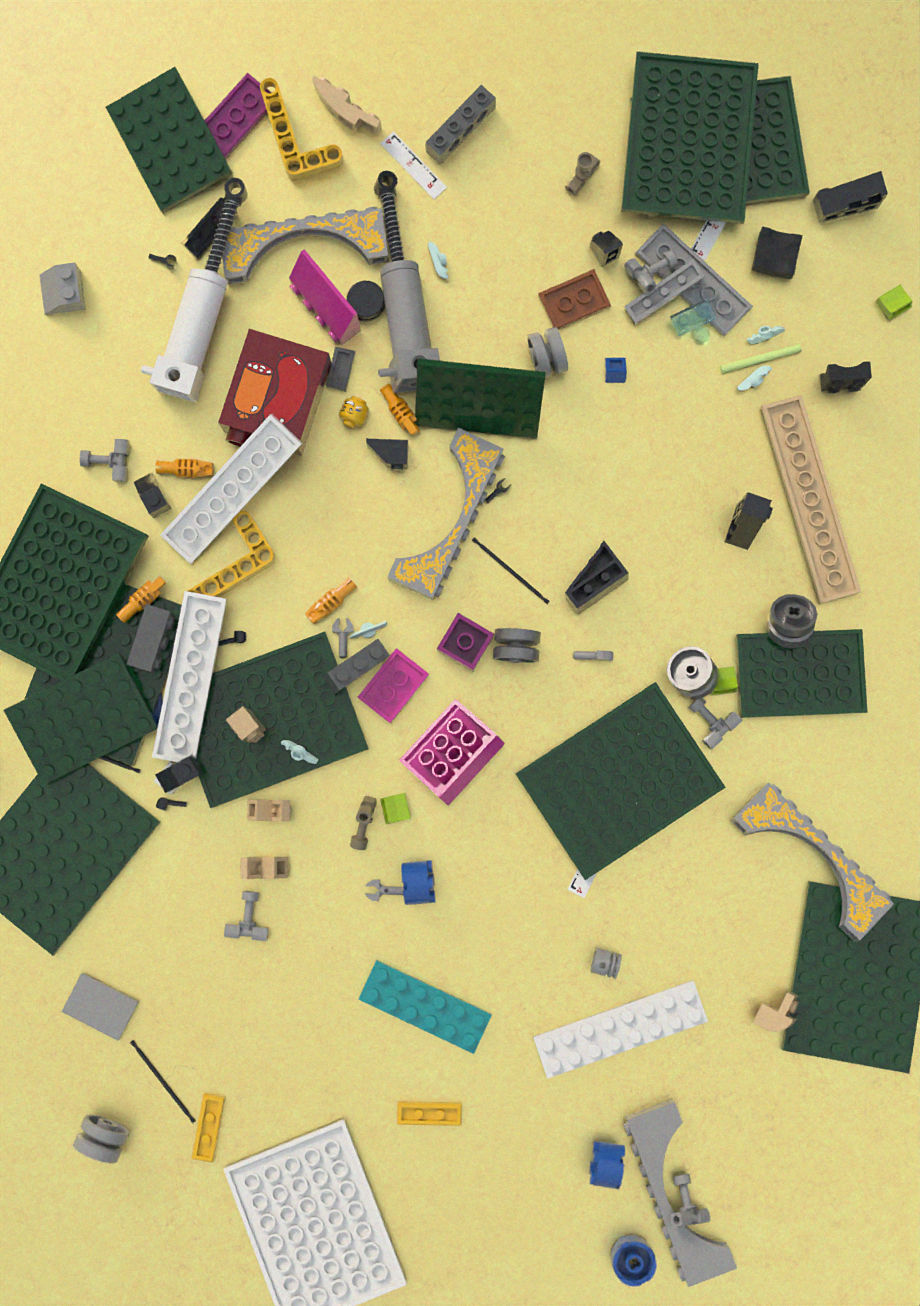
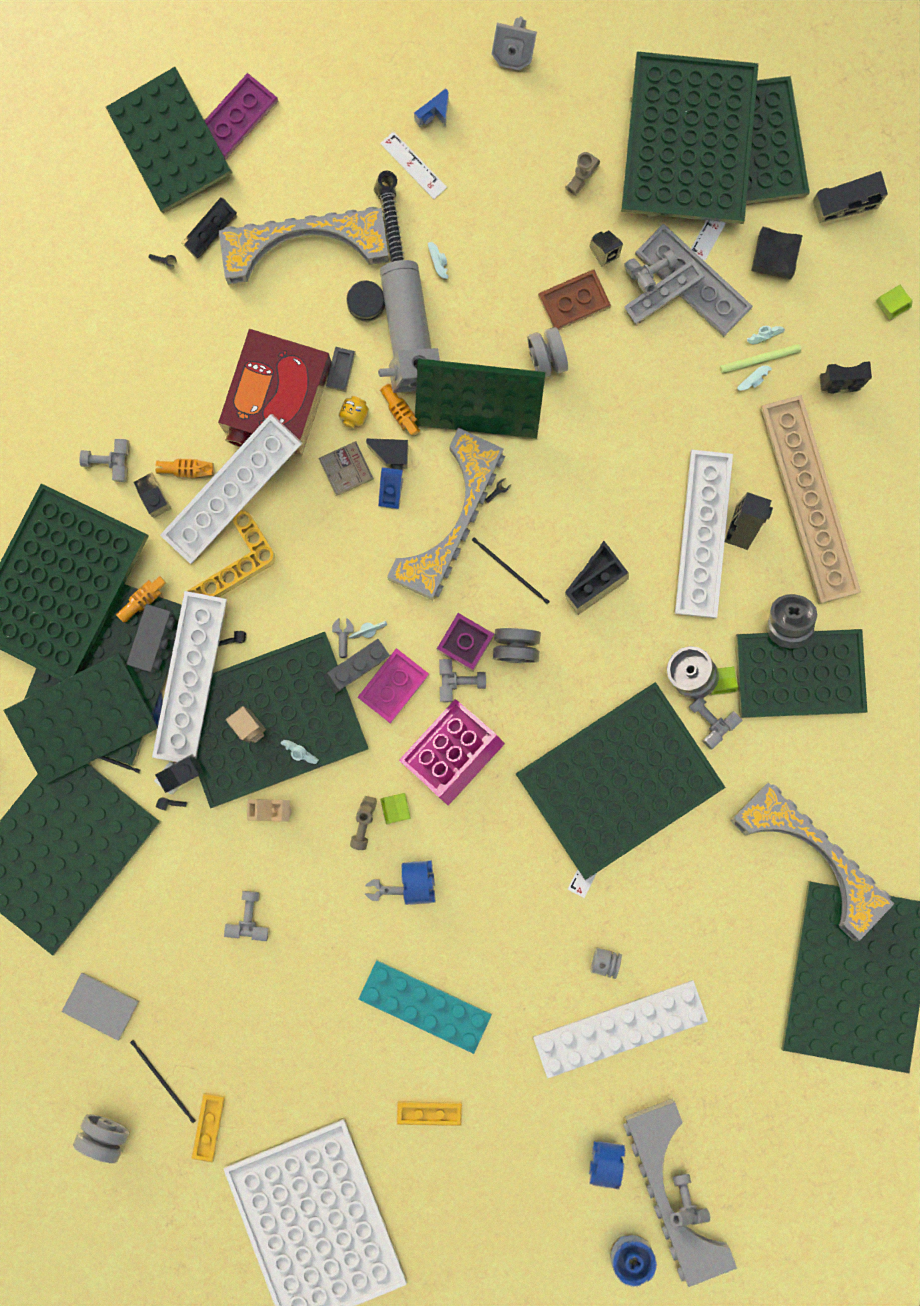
light grey slope [39,262,86,315] -> none
white piece [141,177,248,403] -> none
tan brick [240,857,288,879] -> none
yellow beam [260,78,343,180] -> none
dark pink slope [289,249,361,346] -> none
light orange hinge [305,577,357,624] -> none
tan slope [312,75,382,136] -> none
dark grey brick [425,85,496,165] -> none
light grey bar [573,650,613,661] -> none
blue slope [605,358,627,383] -> none
clear light blue plate [670,298,717,343] -> none
tan brick [753,992,799,1032] -> none
none -> dark tan tile [319,441,374,496]
none -> blue slope [378,467,403,509]
none -> blue slope [414,88,449,127]
none -> light grey bar [439,659,486,702]
none -> light grey piece [492,16,537,70]
none -> white plate [675,450,733,618]

